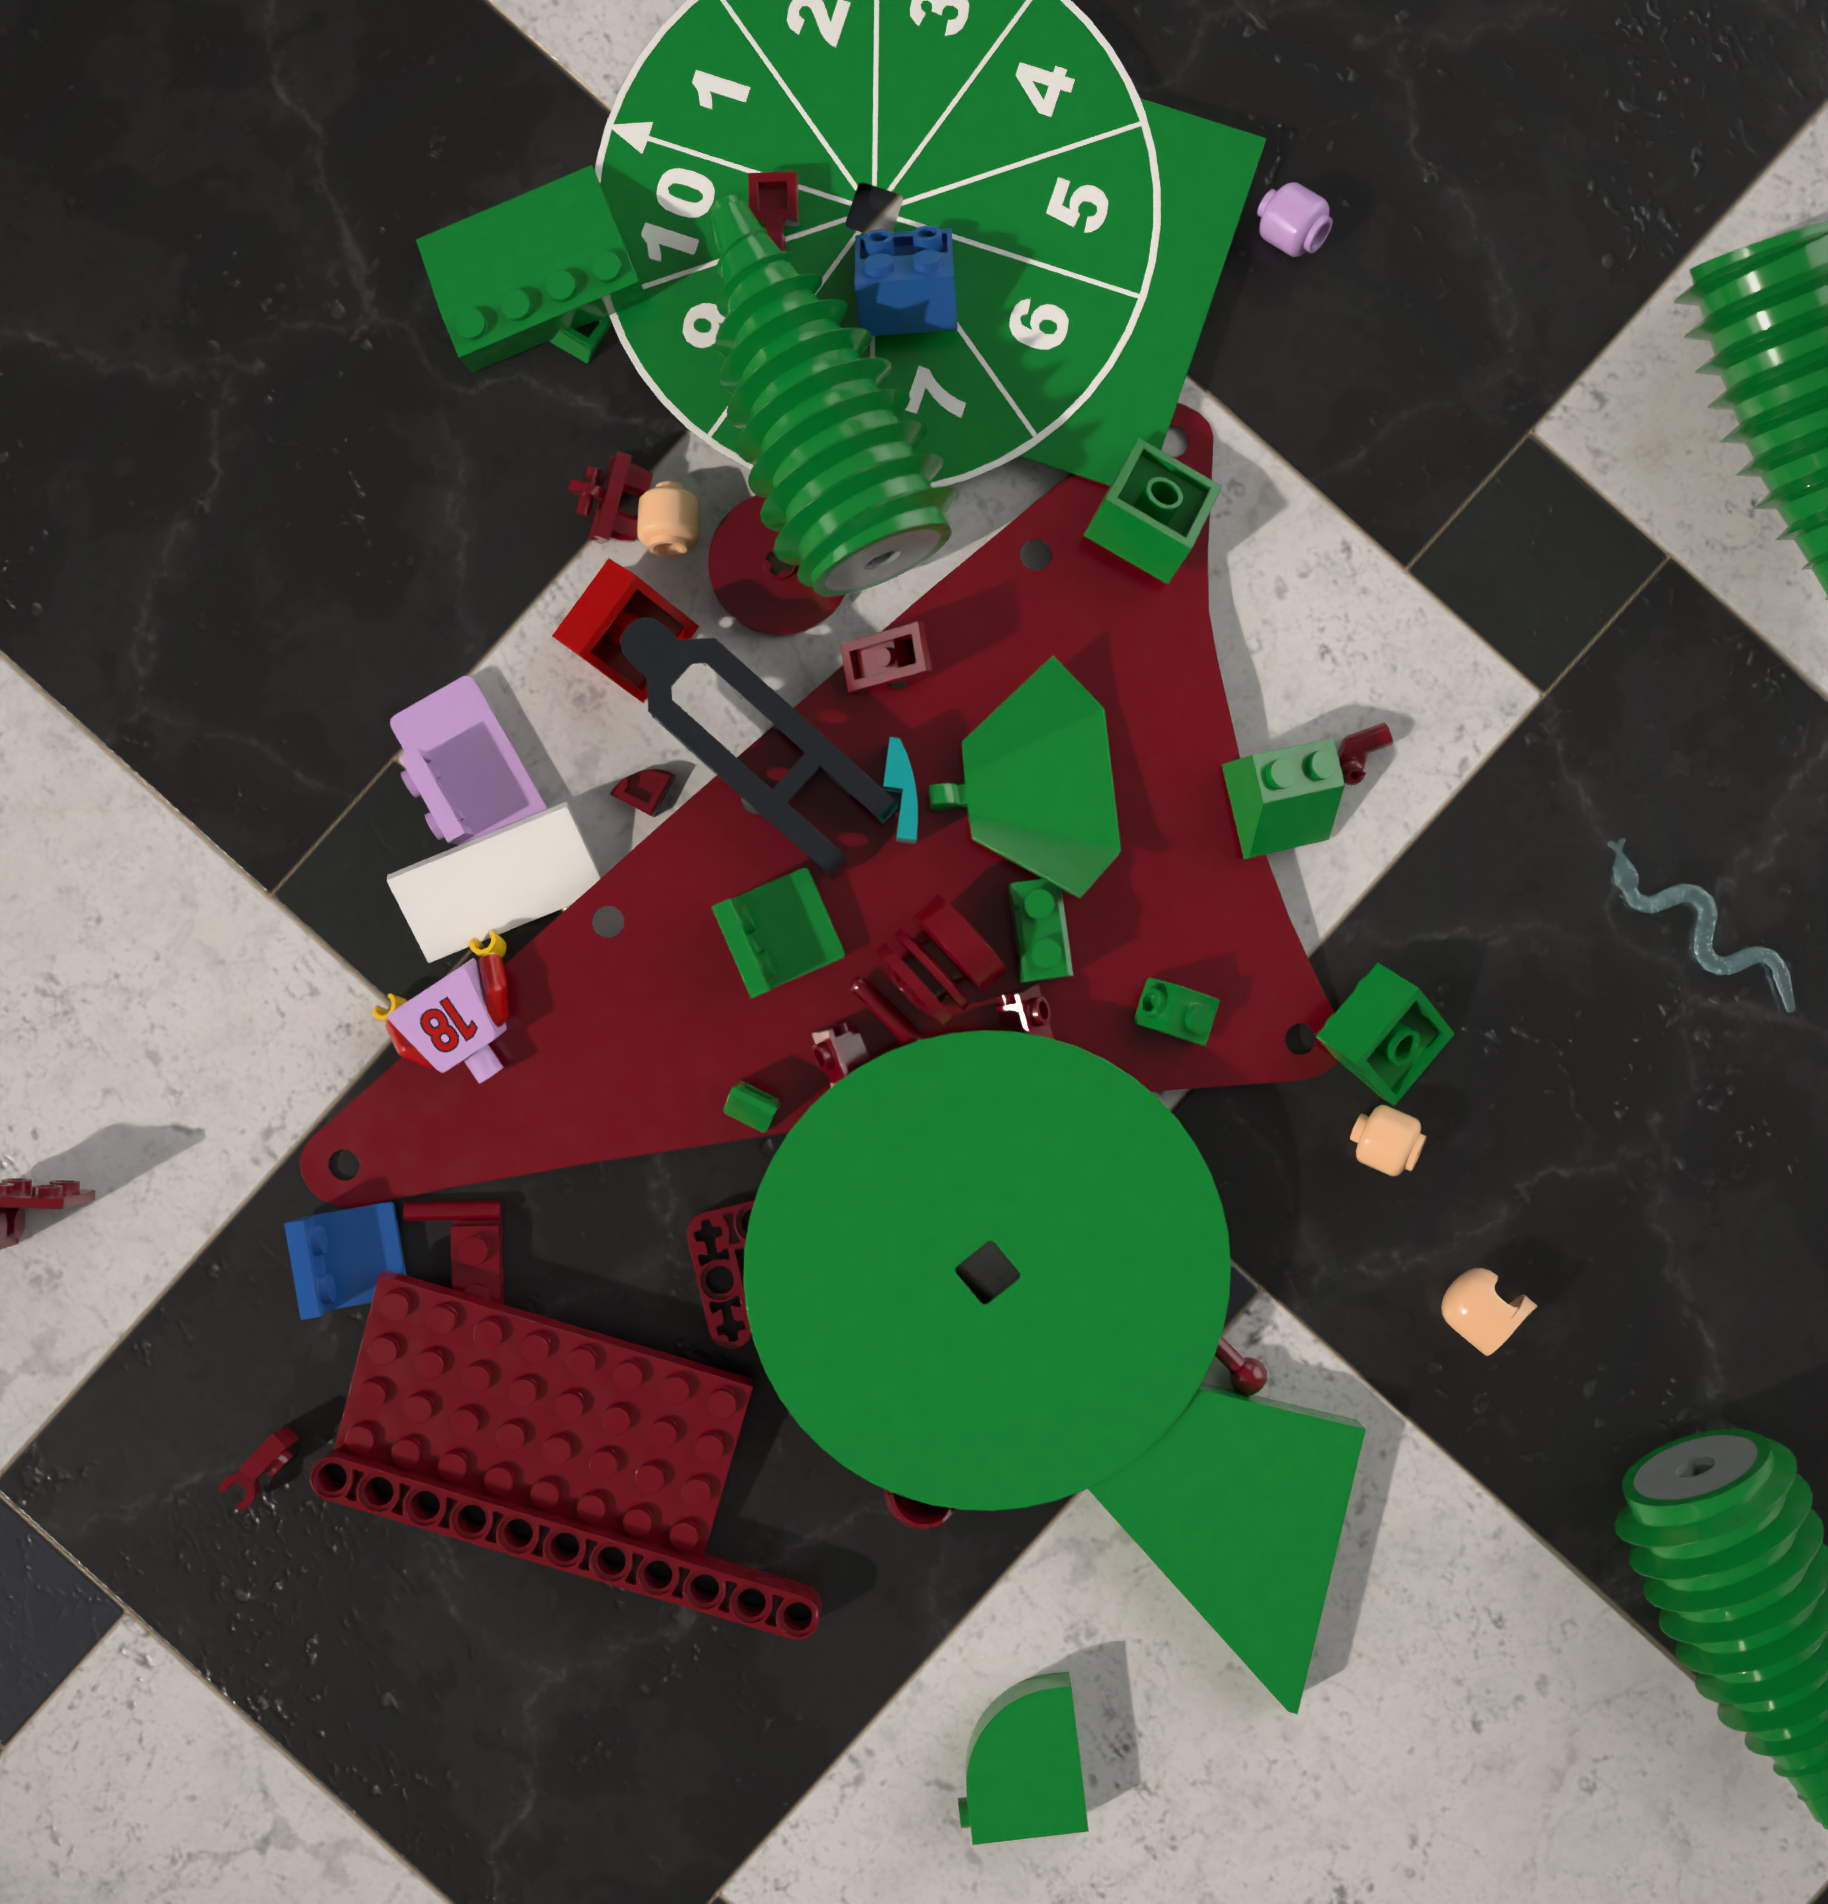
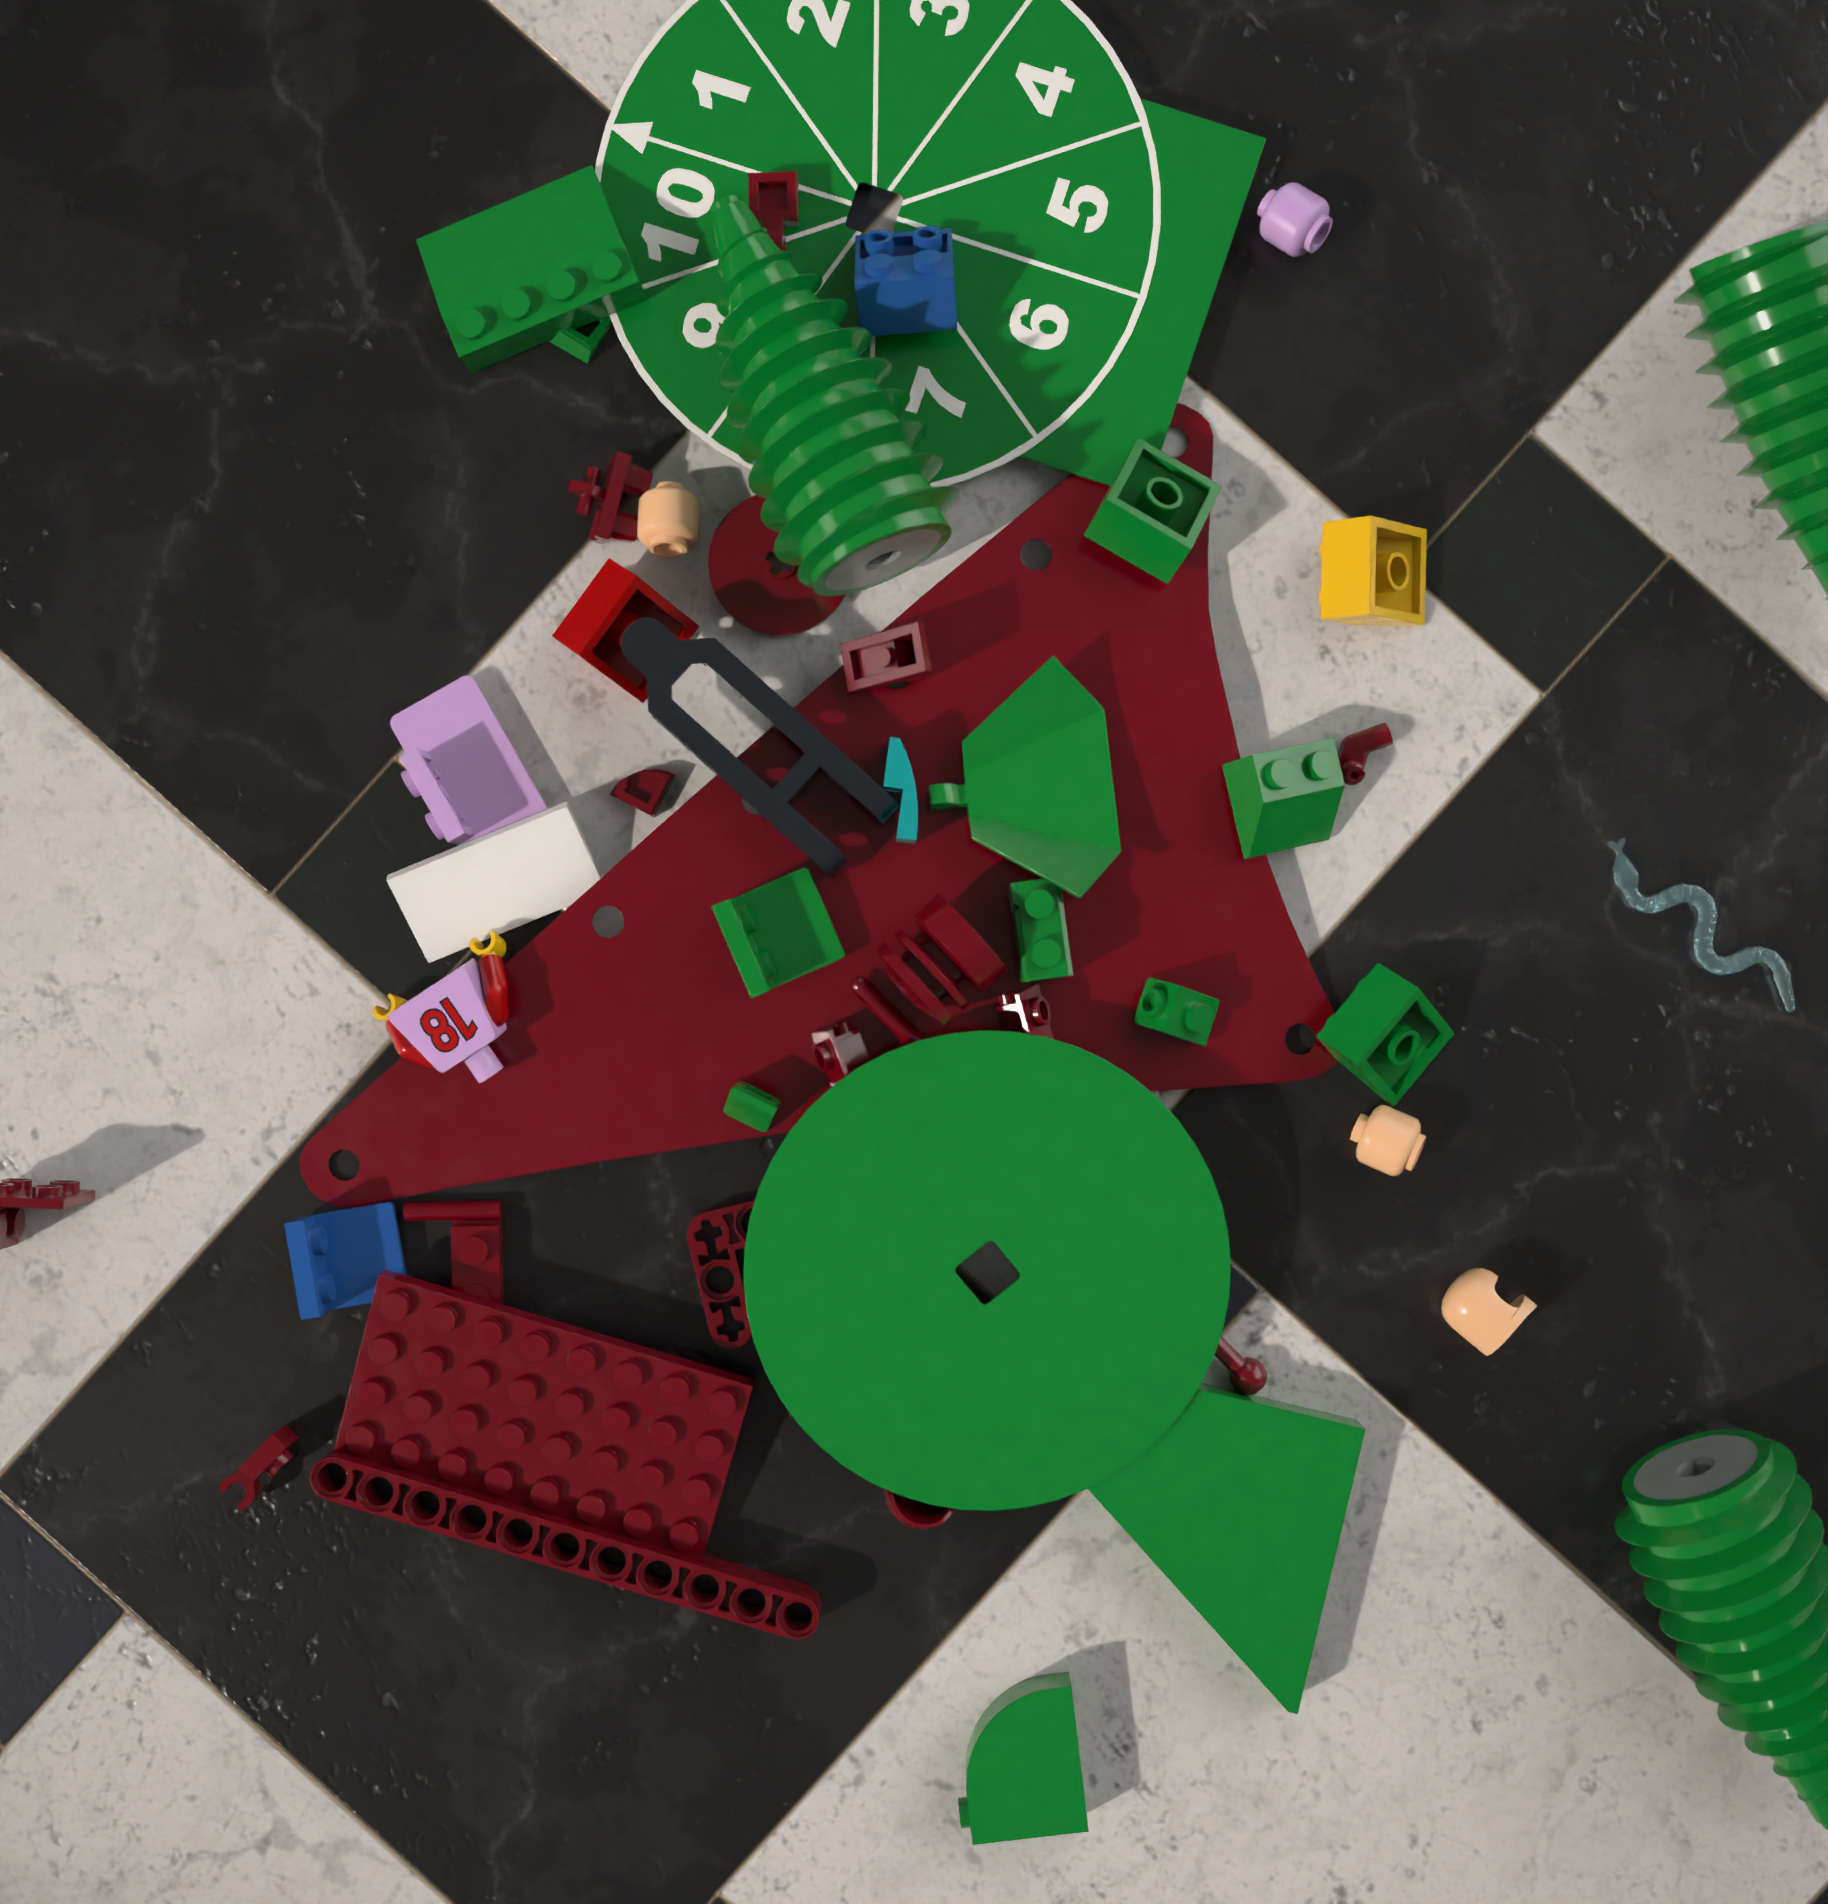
none -> yellow slope [1319,516,1427,626]

